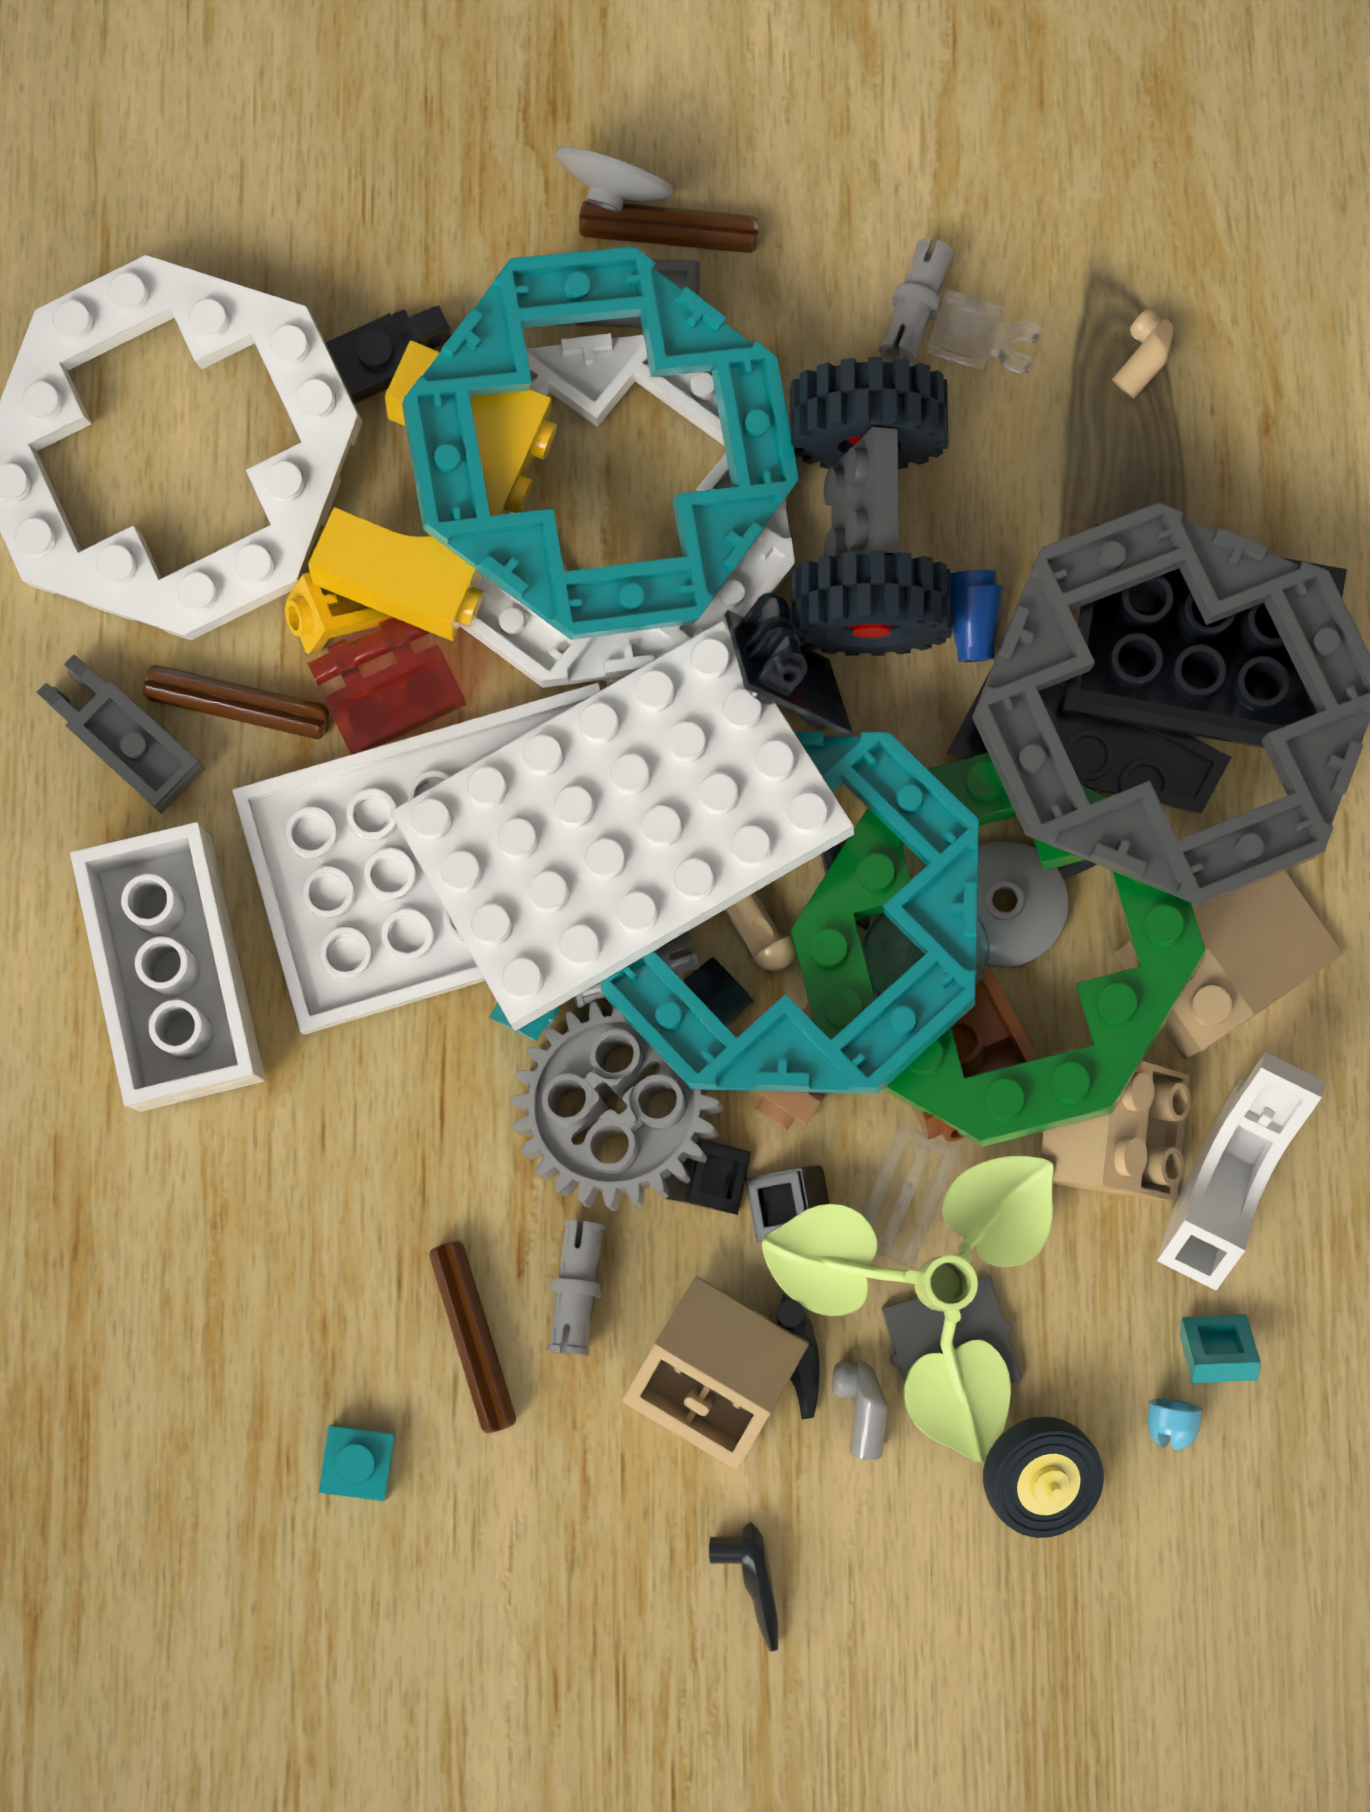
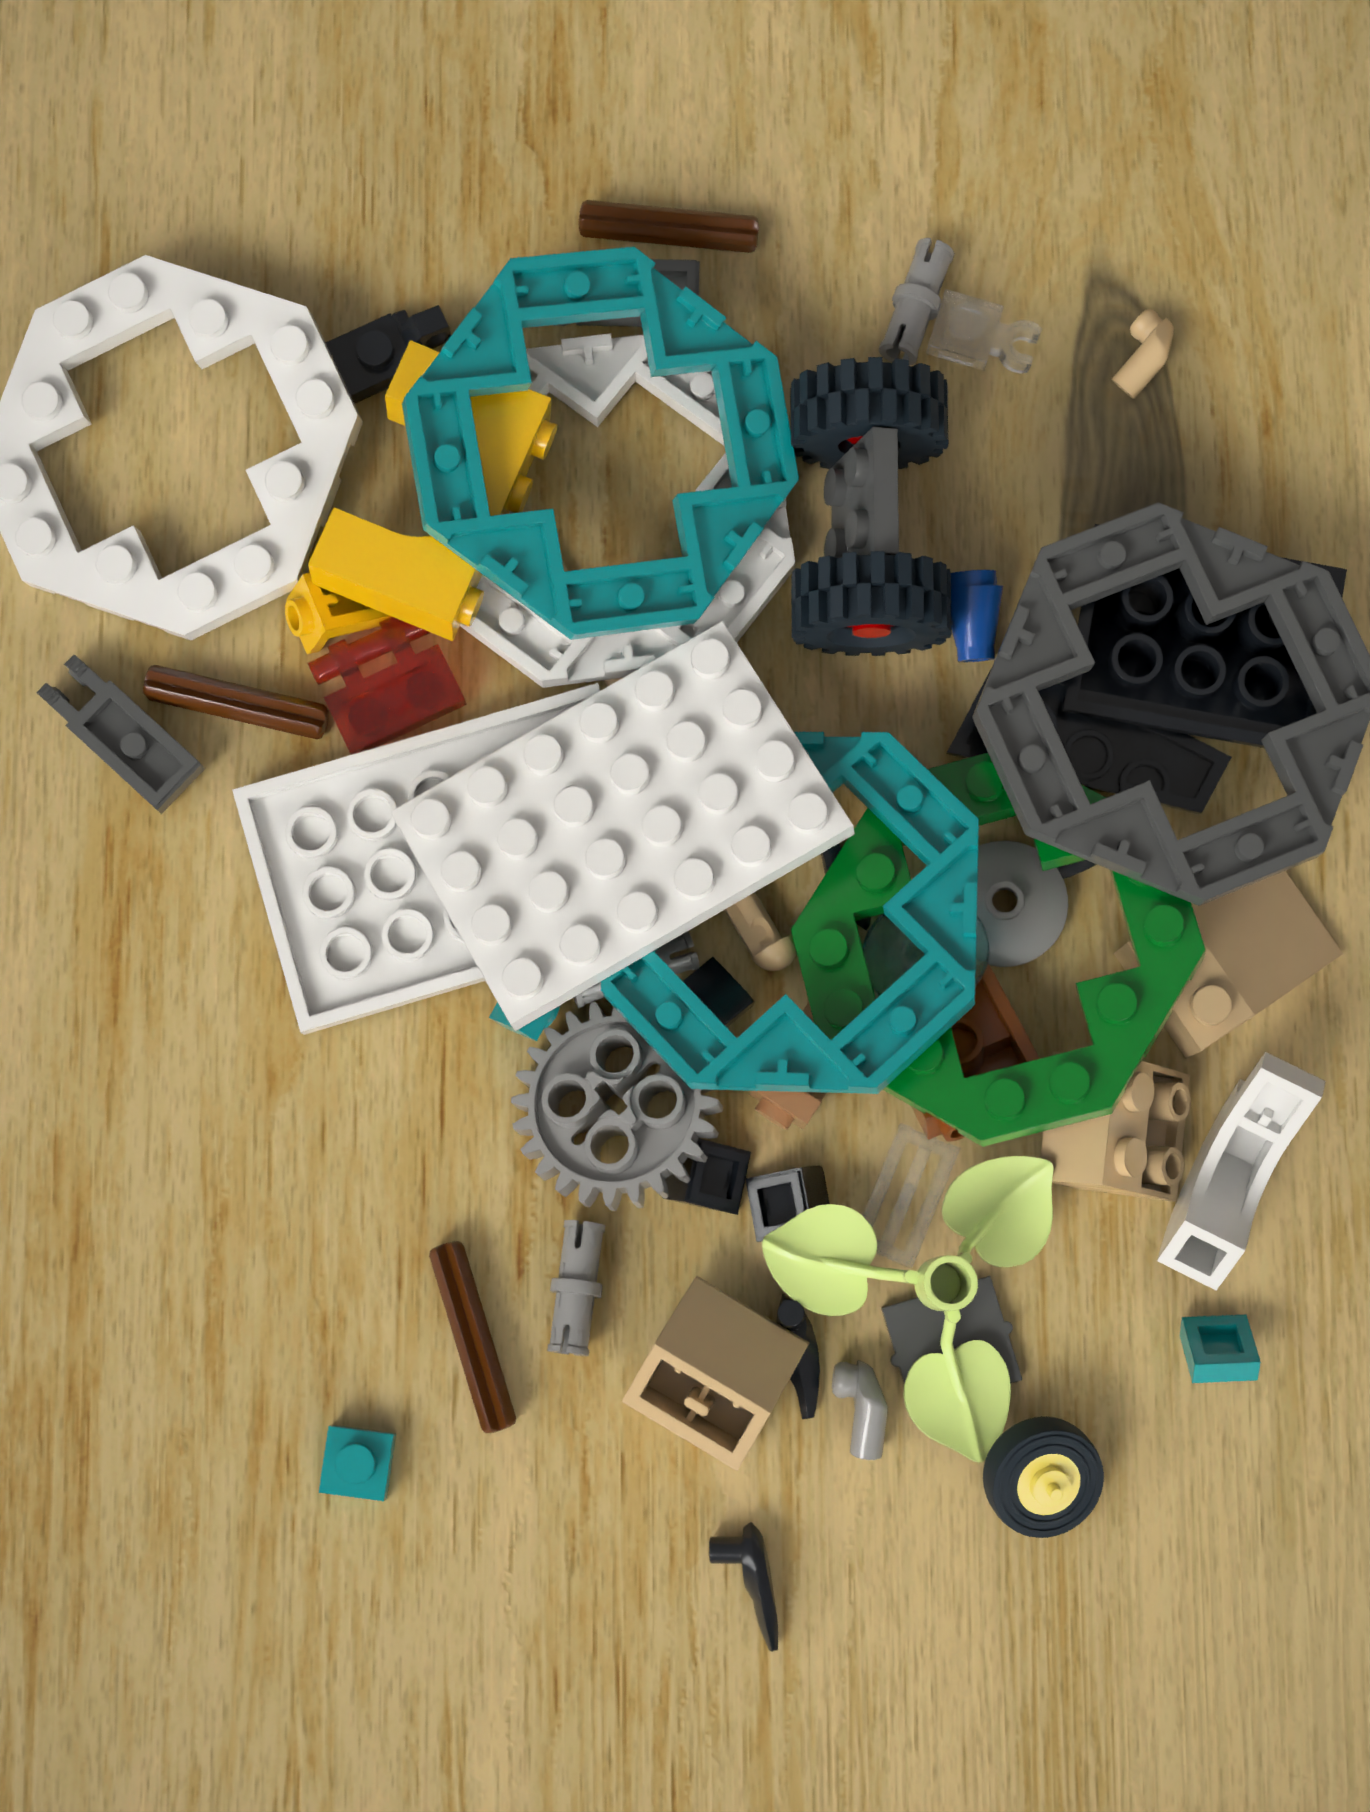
white brick [70,822,266,1112] -> none
light grey dish [554,146,674,212] -> none
black hinge [724,593,853,737] -> none
medium azure hinge [1147,1399,1202,1451] -> none

